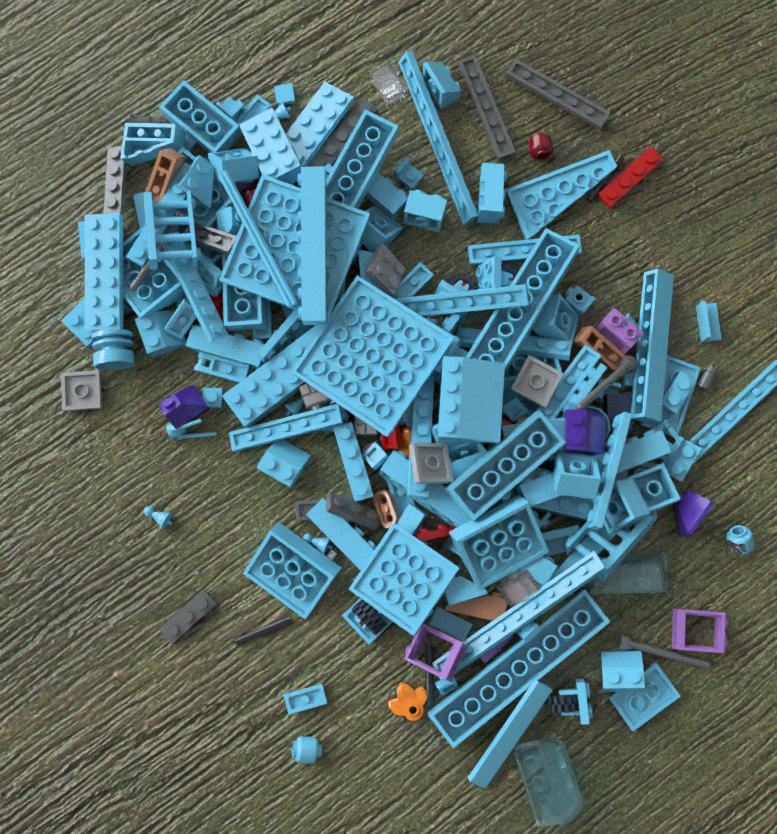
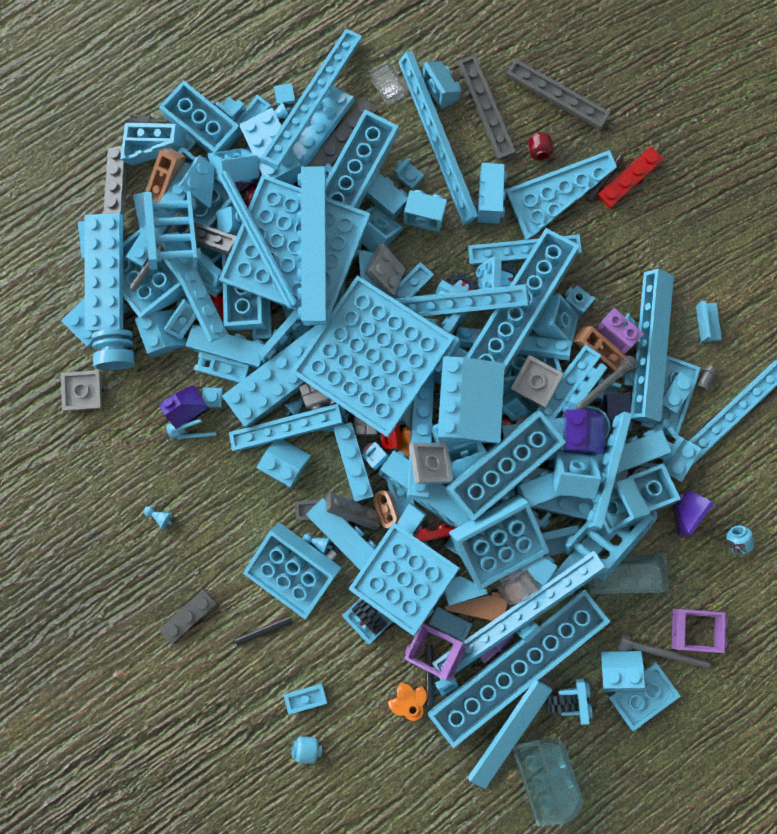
none -> medium azure plate [261,29,362,170]

